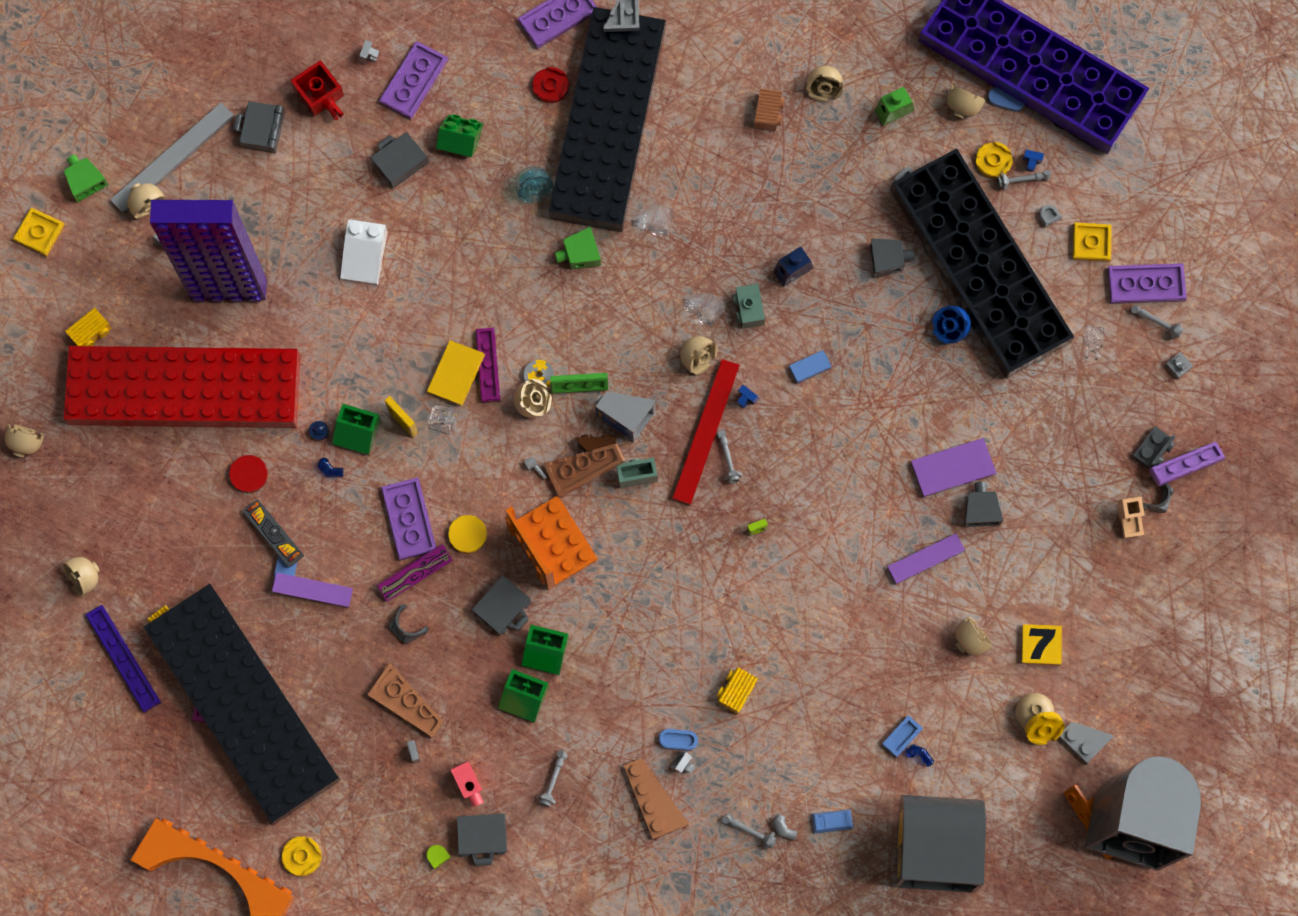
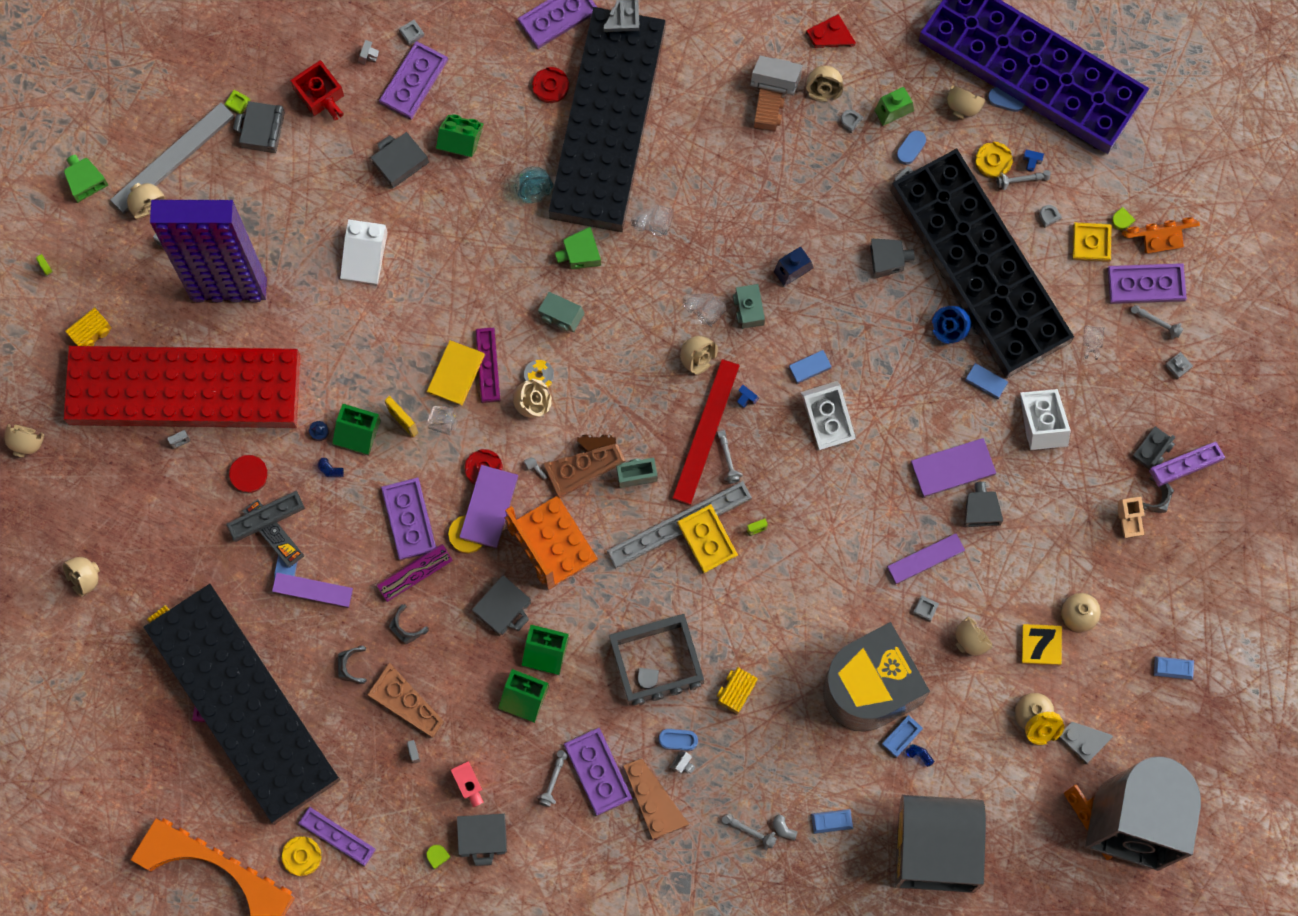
yellow tile [13,208,65,256] -> none
dark purple tile [85,605,162,713] -> none
bright green tile [550,373,608,393] -> none
light grey slope [595,391,656,442] -> none
none -> lime tile [36,254,53,275]
none -> light grey tile [167,430,191,449]
none -> lime tile [224,90,251,114]
none -> dark grey tile [226,490,305,542]
none -> medium lavender tile [298,807,376,866]
none -> dark grey helmet [338,646,367,684]
none -> light grey tile [399,20,425,45]
none -> medium lavender tile [460,465,519,549]
none -> red tile [464,449,503,485]
none -> sand green brick [538,292,585,332]
none -> medium lavender tile [564,727,633,816]
none -> light grey tile [607,481,752,569]
none -> dark grey window [609,614,704,706]
none -> light grey tile [638,668,659,689]
none -> yellow tile [677,504,738,574]
none -> light grey piece [750,56,803,96]
none -> white slope [801,381,856,450]
none -> red wing [806,14,856,48]
none -> dark grey brick [823,622,930,731]
none -> light grey tile [841,110,863,133]
none -> medium blue tile [897,131,926,165]
none -> light grey tile [913,595,939,622]
none -> medium blue tile [965,363,1008,399]
none -> white slope [1020,389,1071,450]
none -> tan cylinder [1061,593,1101,633]
none -> lime tile [1112,207,1135,230]
none -> orange bracket [1122,217,1200,254]
none -> medium blue tile [1154,656,1194,680]

